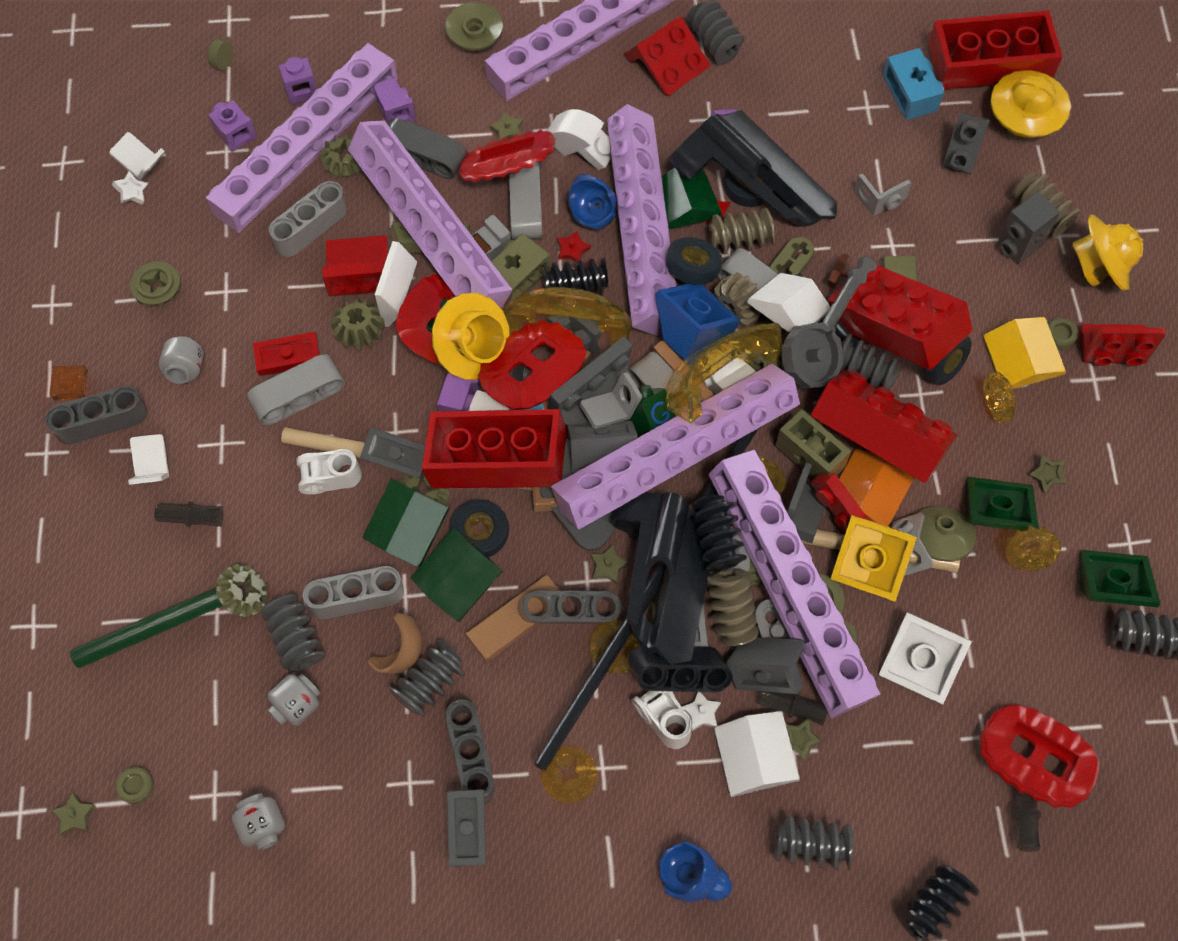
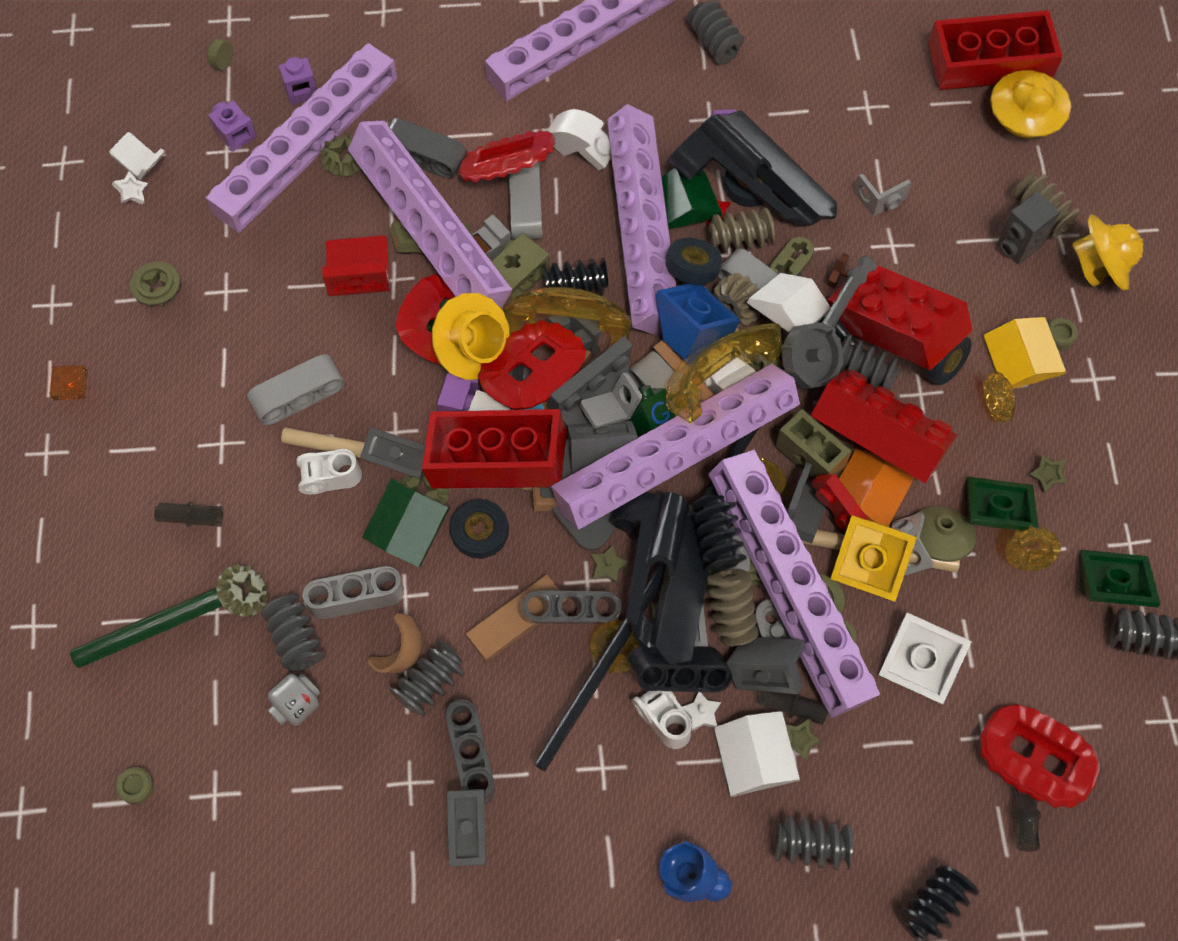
dark grey beam [45,386,147,444] -> none
olive piece [52,793,96,835] -> none
white bracket [128,434,169,485] -> none
light grey head [159,336,204,384] -> none
light grey head [232,793,285,851] -> none
red plate [253,332,320,376] -> none
light grey beam [269,181,347,257] -> none
olive gear [330,296,385,352] -> none
medium lavender brick [373,77,416,125] -> none
white slope [375,241,417,327] -> none
dark green slope [411,527,503,622] -> none
olive dish [446,2,503,50] -> none
olive piece [490,112,523,140] -> none
clear yellow gear [541,745,597,803] -> none
red piece [557,231,591,262] -> none
blue piece [567,173,617,230] -> none
red bracket [624,16,710,96] -> none
olive tile [882,256,917,281] -> none
dark azure brick [883,48,944,120] -> none
dark grey hips [943,112,989,174] -> none
red bracket [1079,324,1166,366] -> none

